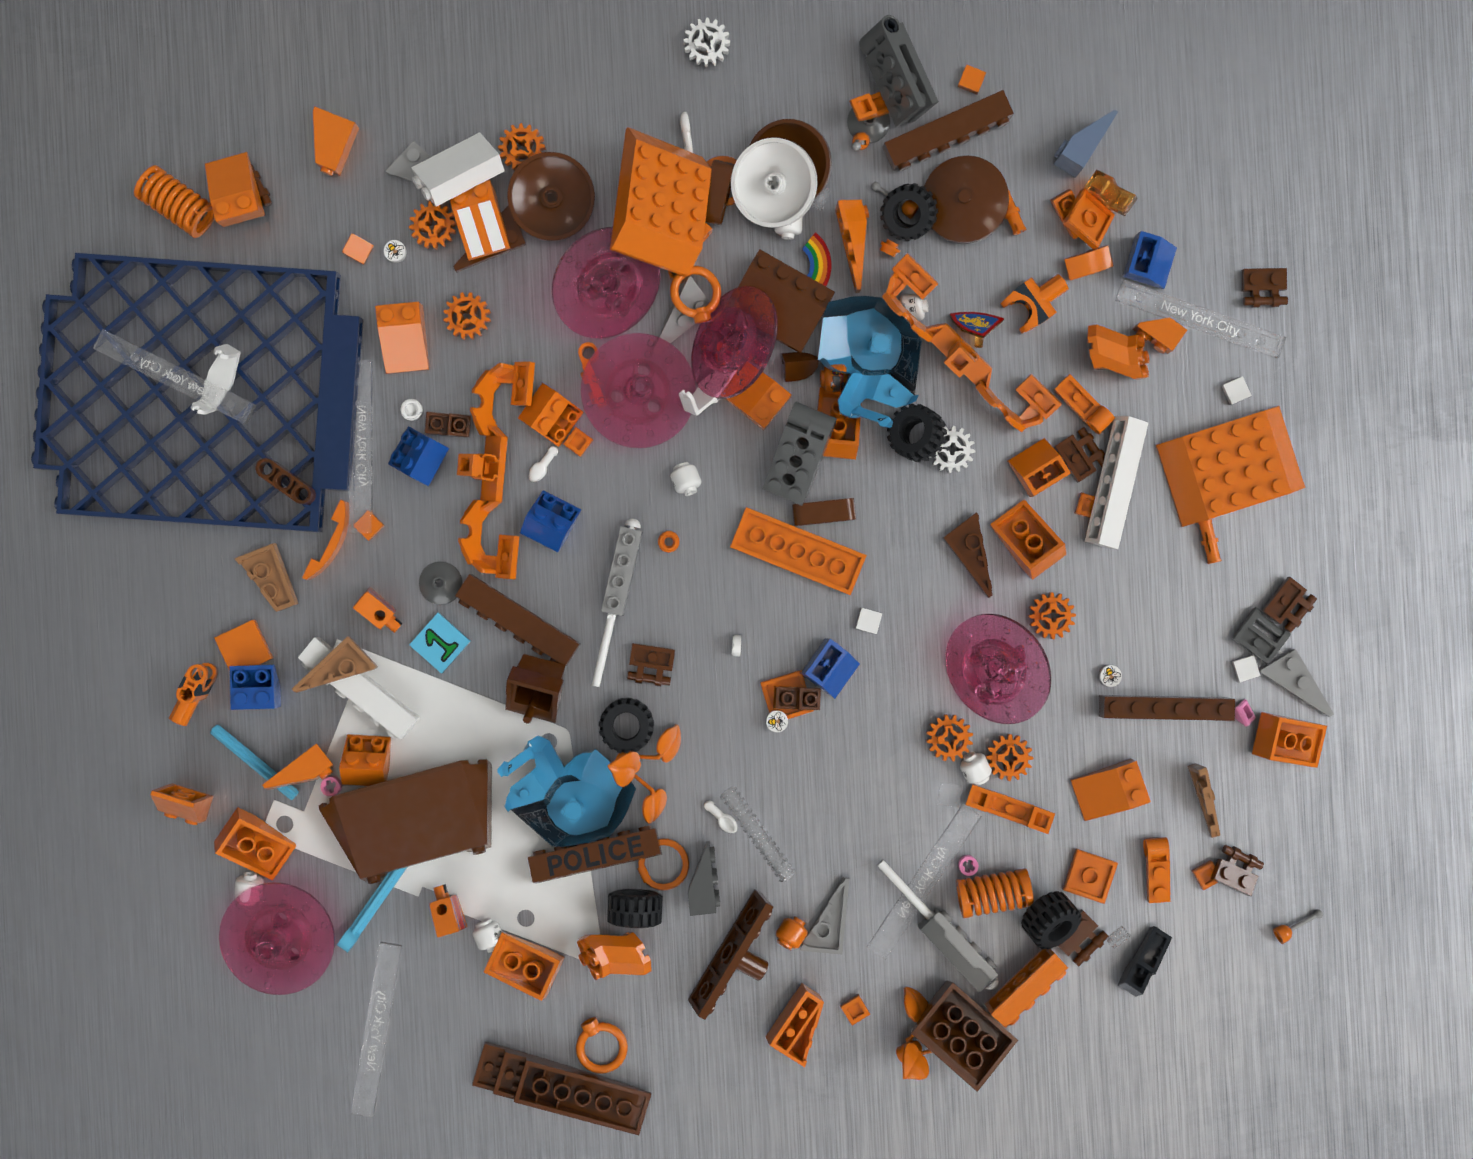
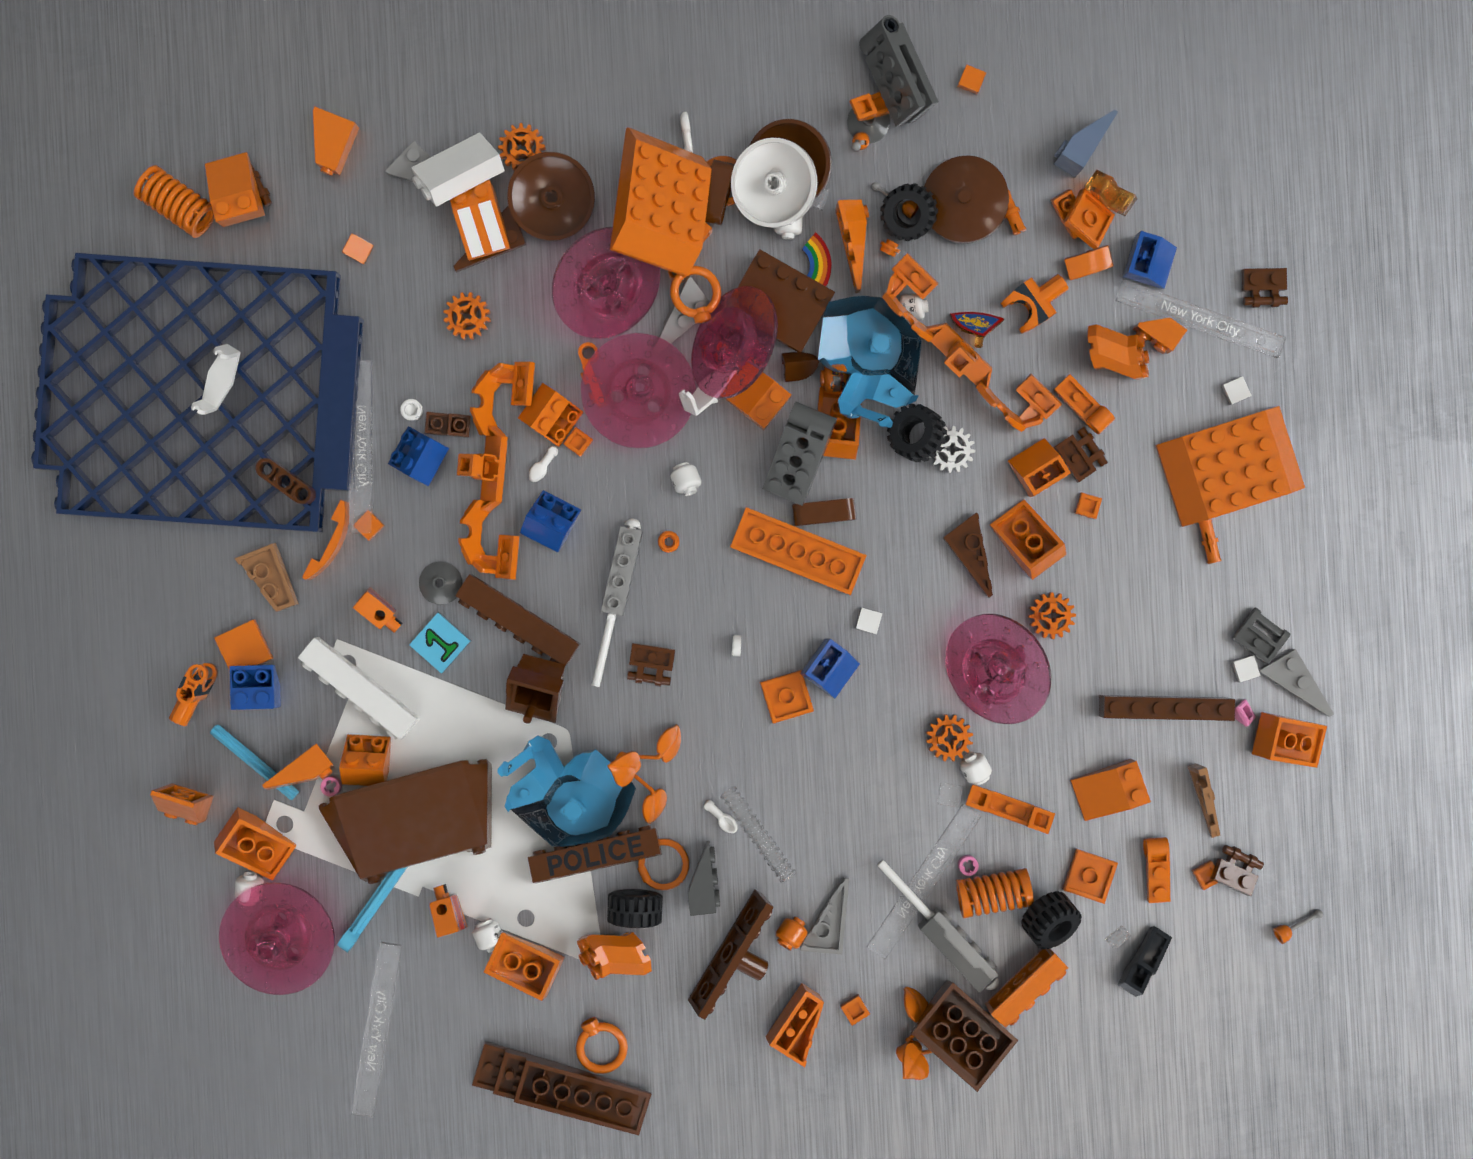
clear tile [93,329,257,425] -> none
medium nougat wing [292,636,378,693] -> none
orange slope [375,301,429,374] -> none
tile [384,240,407,263] -> none
orange gear [409,201,457,250] -> none
black tyre [599,698,654,753] -> none
white gear [683,18,730,67] -> none
tile [766,710,788,732] -> none
reddish brown slope [774,686,821,710] -> none
reddish brown brick [883,90,1014,171] -> none
orange gear [985,734,1034,781] -> none
reddish brown plate [1058,909,1109,967] -> none
white brick [1085,416,1148,549] -> none
tile [1099,665,1122,687] -> none
reddish brown plate [1262,577,1317,633] -> none

